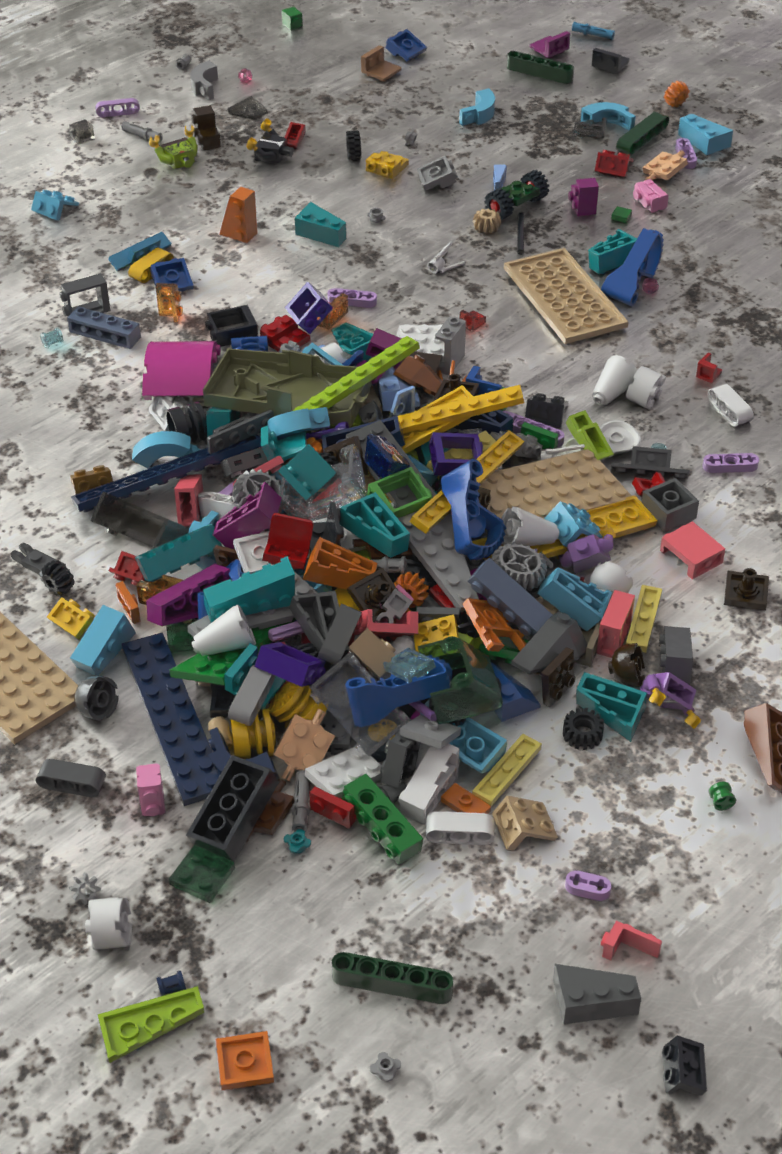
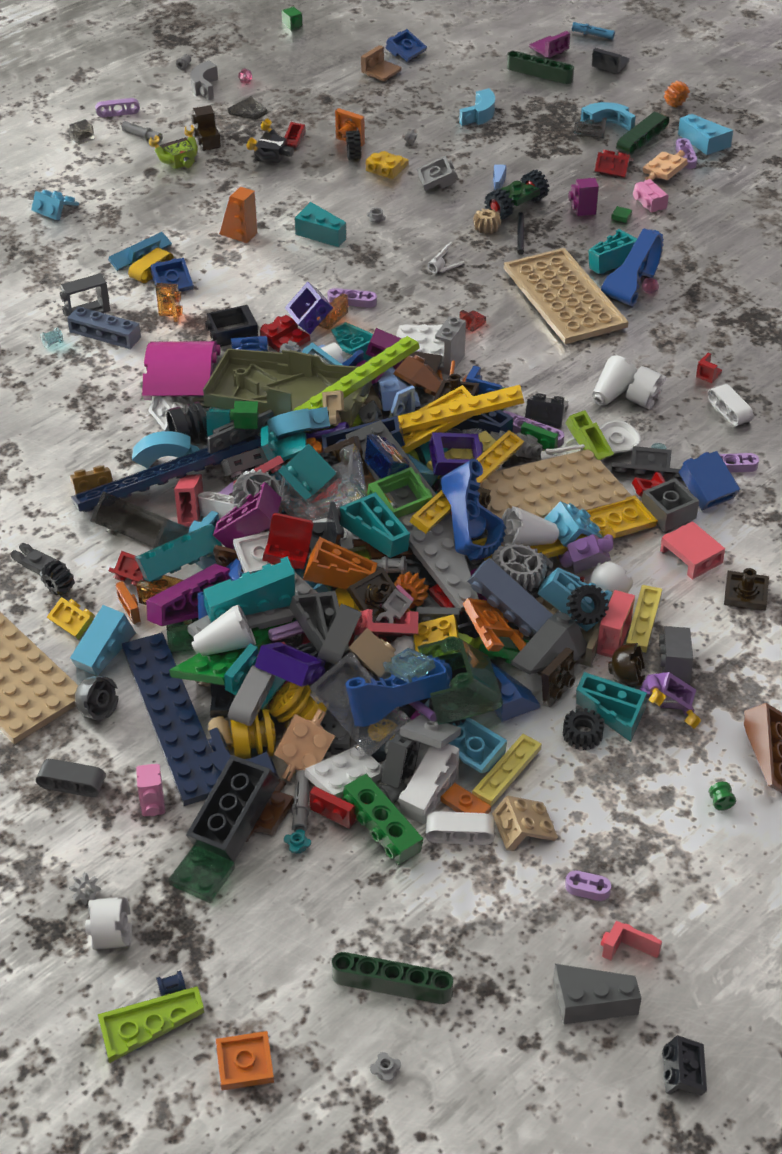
none -> green brick [230,401,259,429]
none -> tan plate [322,390,344,426]
none -> orange plate [335,108,365,147]
none -> black tyre [566,585,609,625]
none -> blue brick [679,451,740,511]

